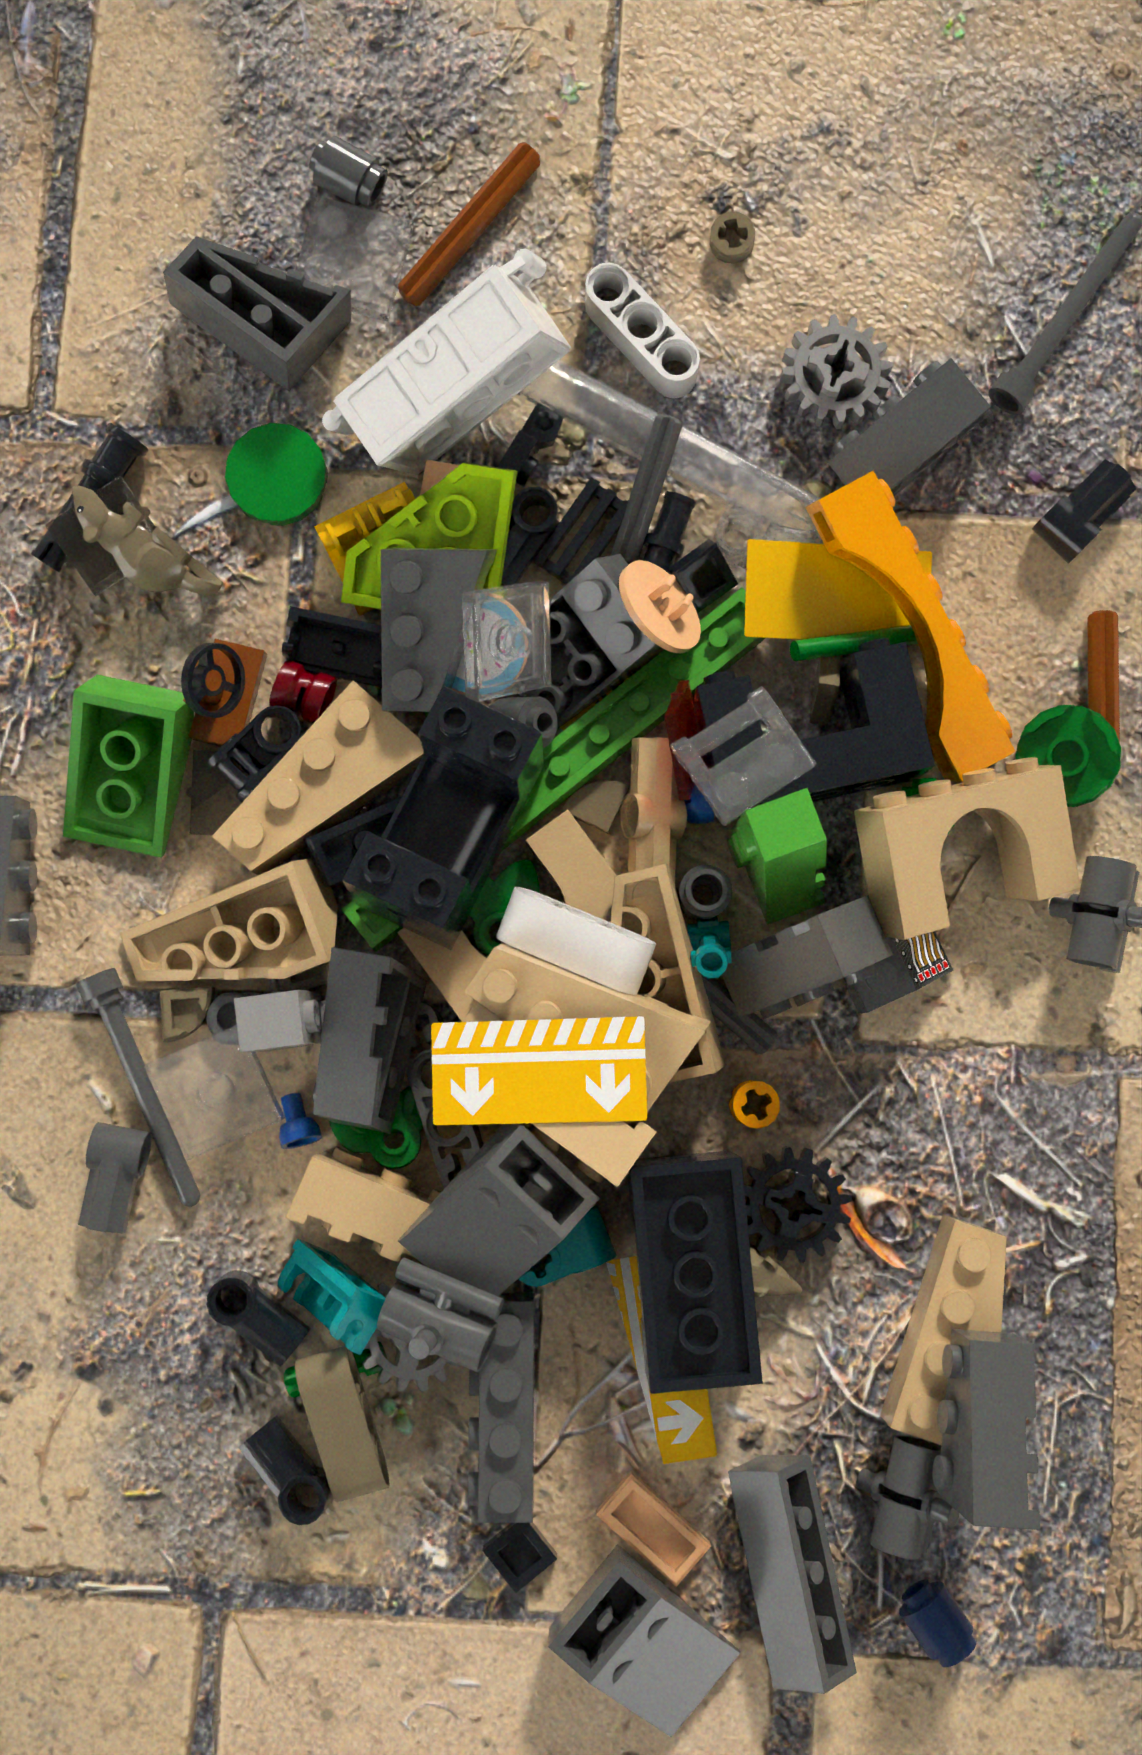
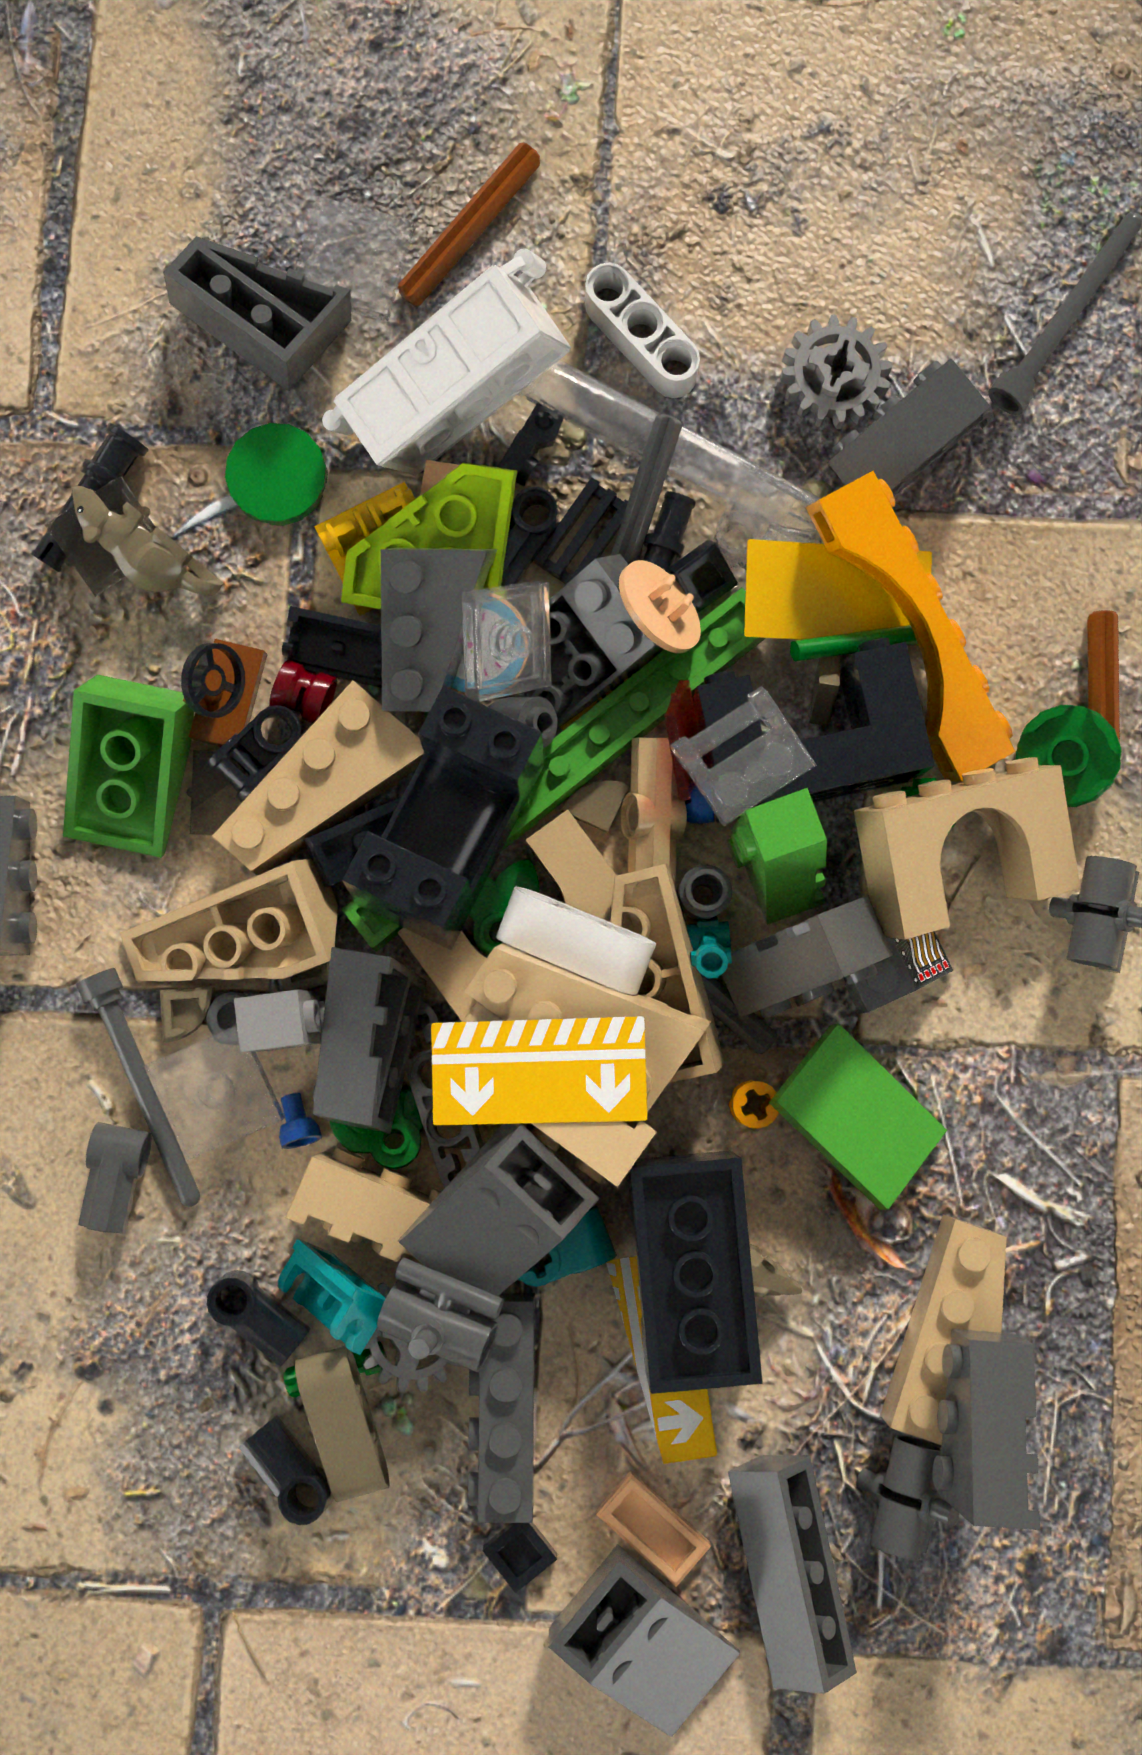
dark grey brick [309,136,388,207] -> none
dark tan bush [710,212,755,264] -> none
black gear [744,1146,852,1263] -> none
dark blue brick [899,1579,977,1668] -> none
black piece [1032,459,1137,564] -> none
none -> bright green tile [769,1023,947,1210]

